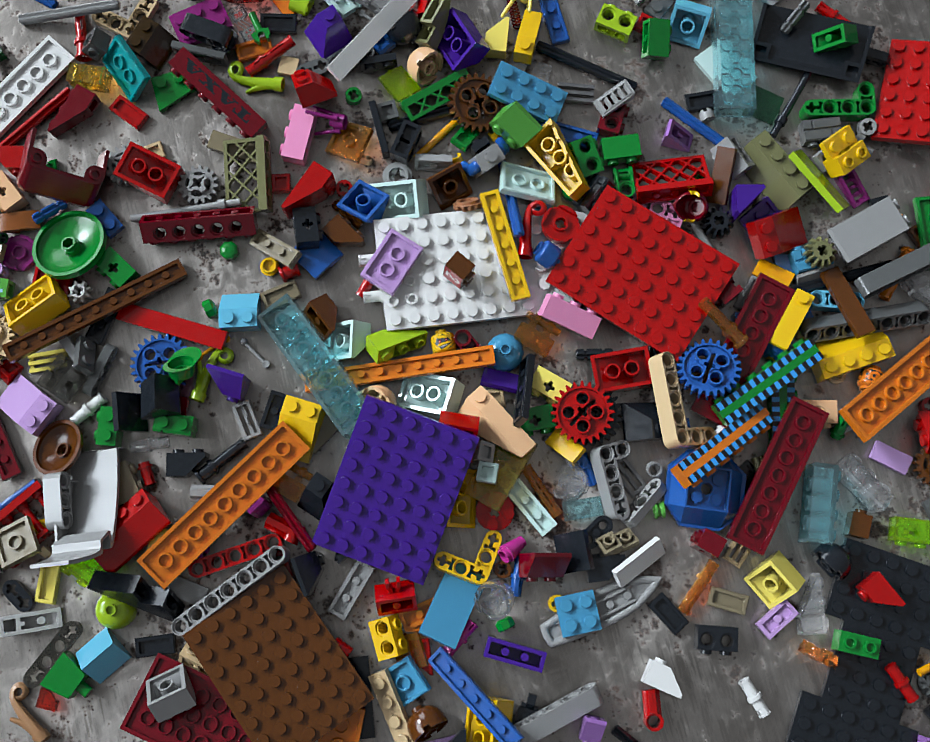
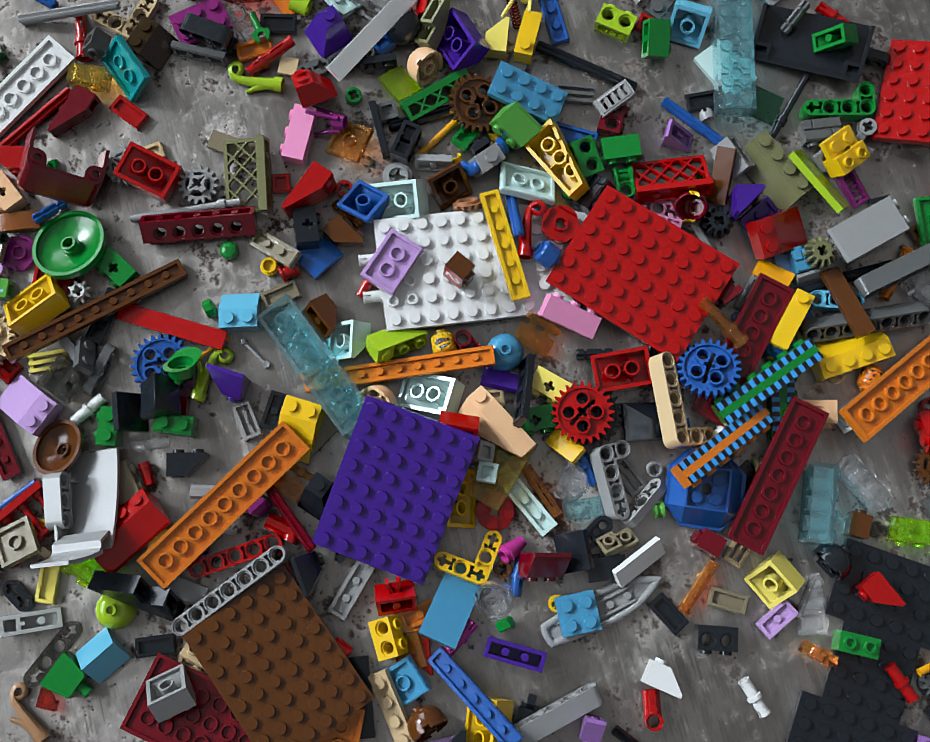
blue plate [85,199,125,239] -> none
green wing [151,63,204,114] -> none
dark red brick [168,46,268,138] -> none
black pin [193,437,249,485] -> none
green pin [830,415,849,440] -> none
lavender tile [868,440,913,475] -> none

